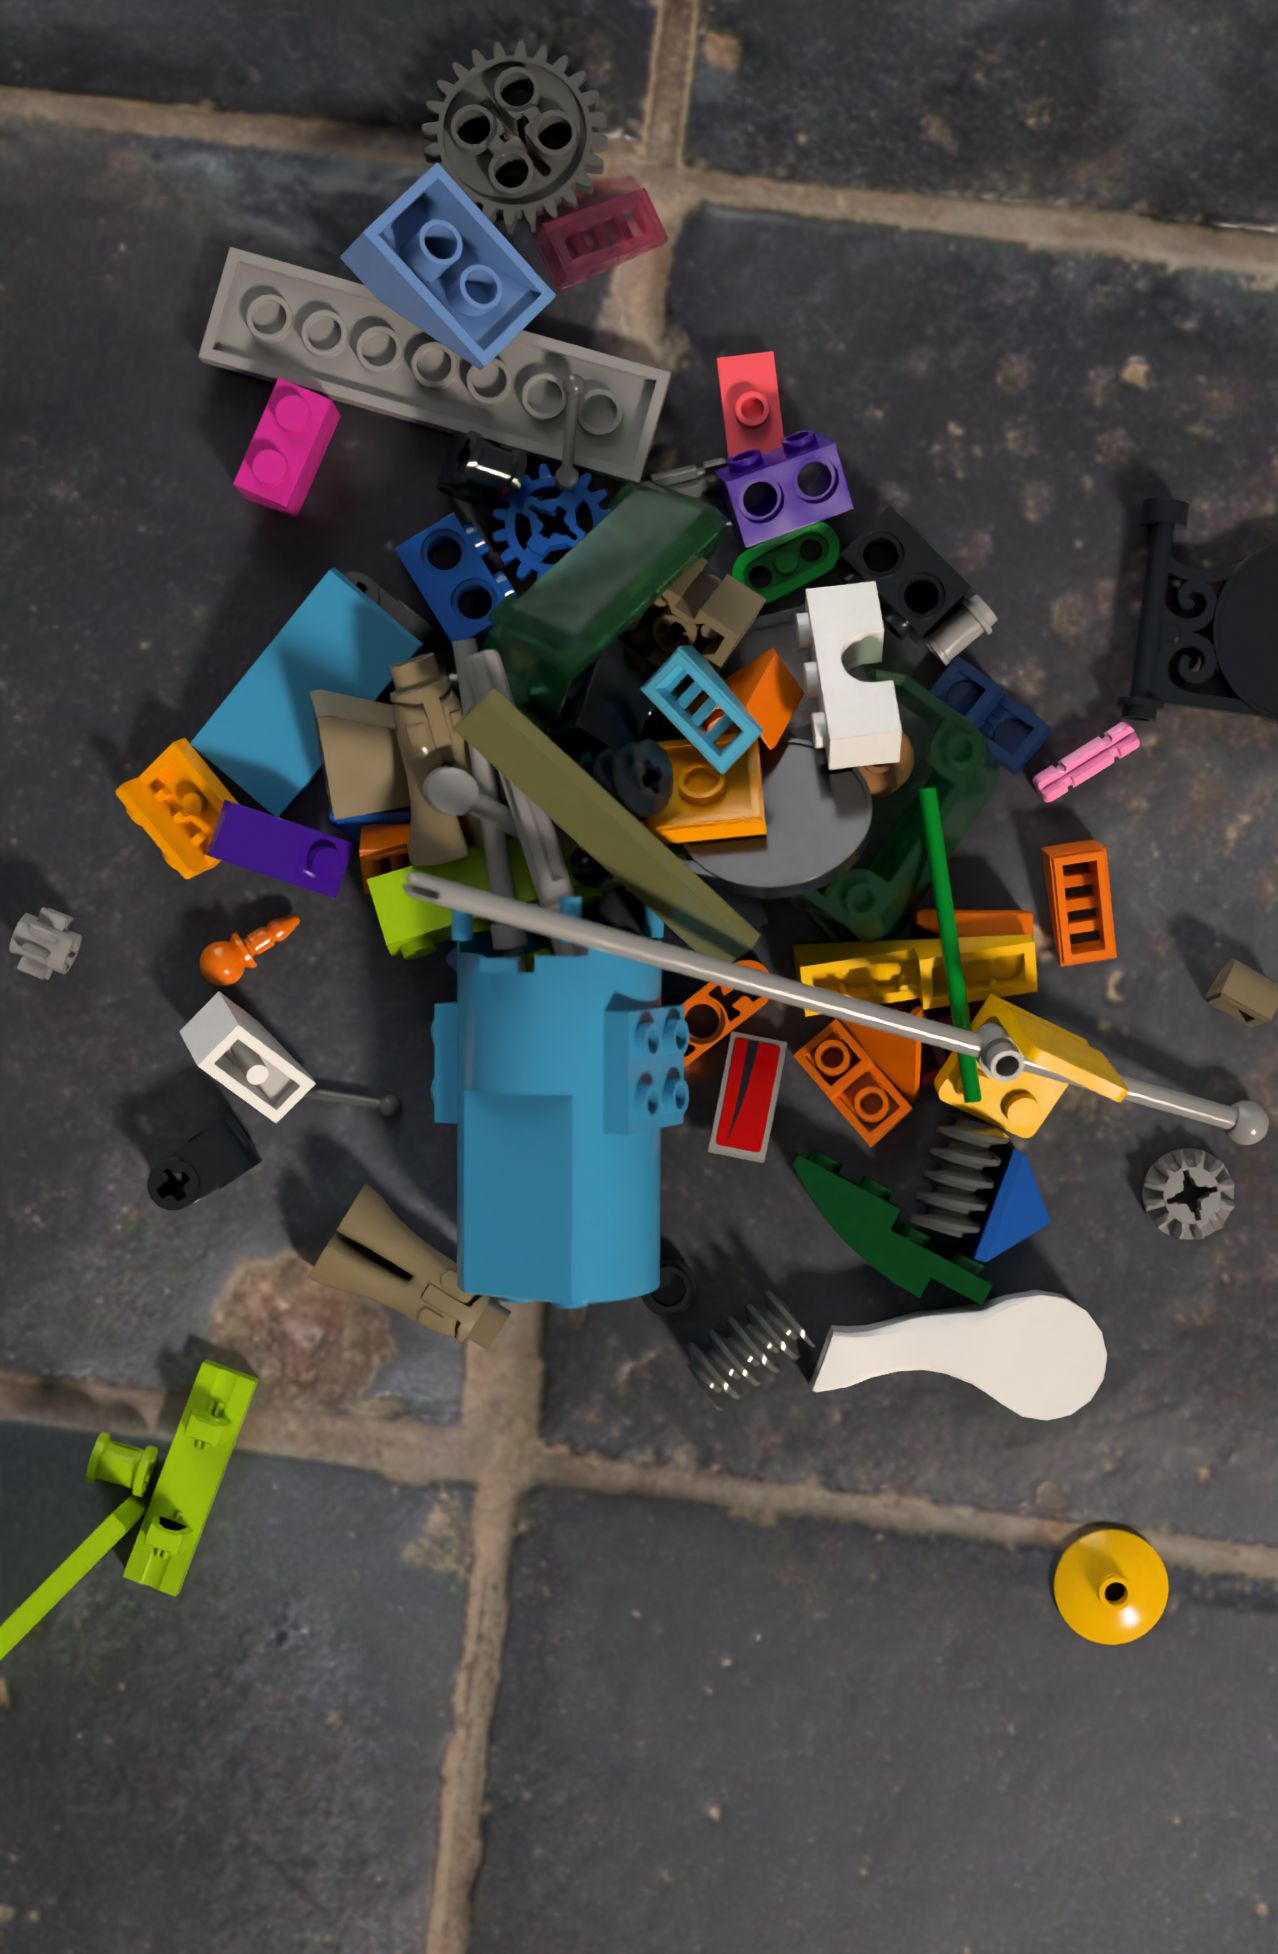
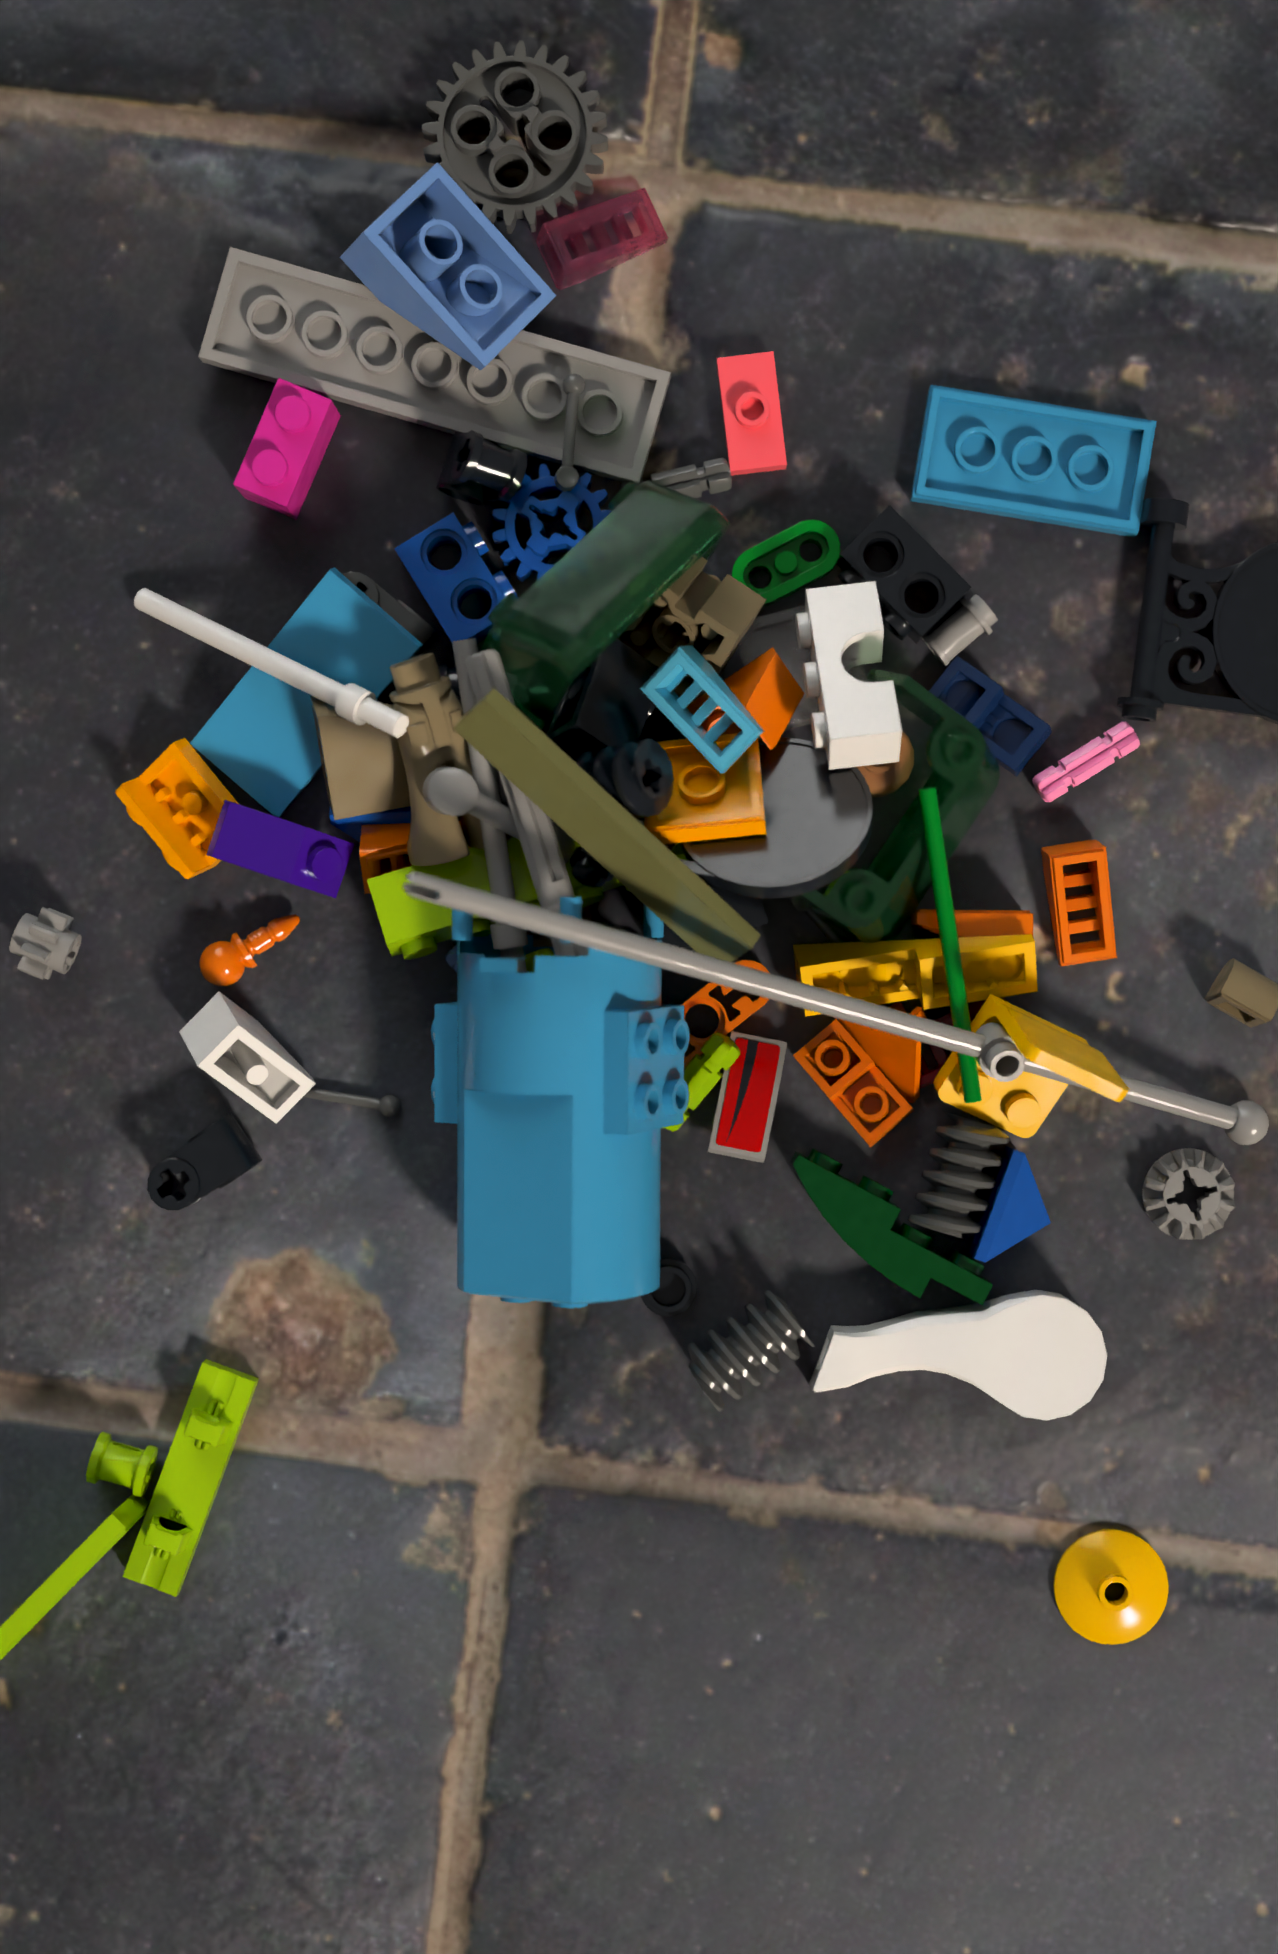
dark tan piece [307,1183,511,1350] -> none
dark purple brick [714,430,854,548] -> none
none -> white bar [134,588,409,738]
none -> lime axle [663,1032,740,1132]
none -> dark azure tile [910,384,1157,537]

